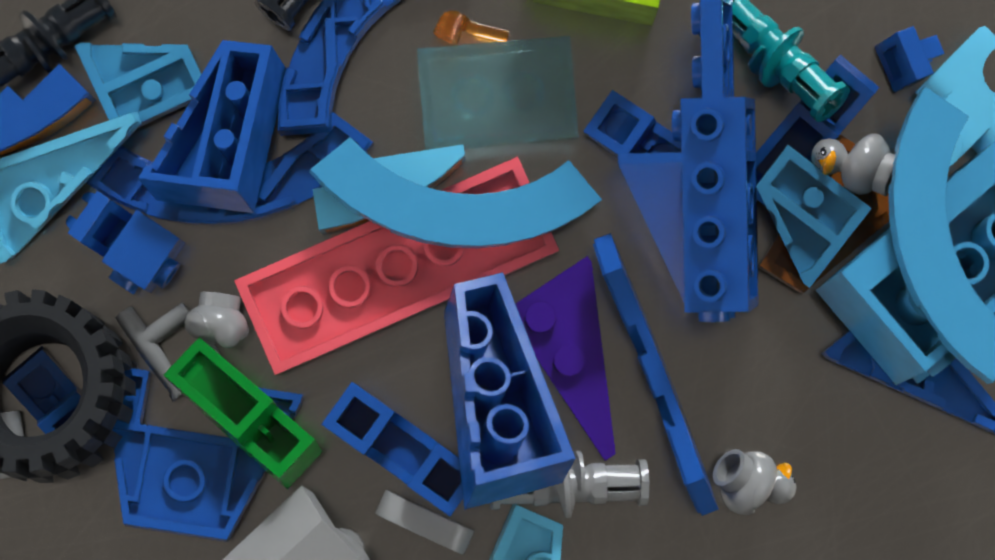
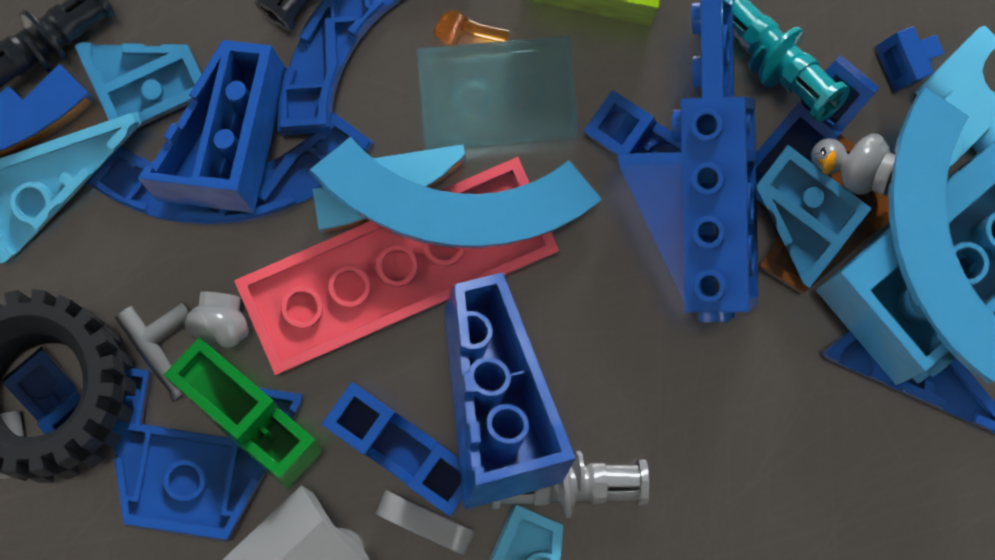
blue tile [66,191,132,257] -> none
blue brick [102,210,186,295] -> none
dark purple wing [515,256,616,461] -> none
blue tile [593,233,719,516] -> none
light grey animal [713,449,797,515] -> none

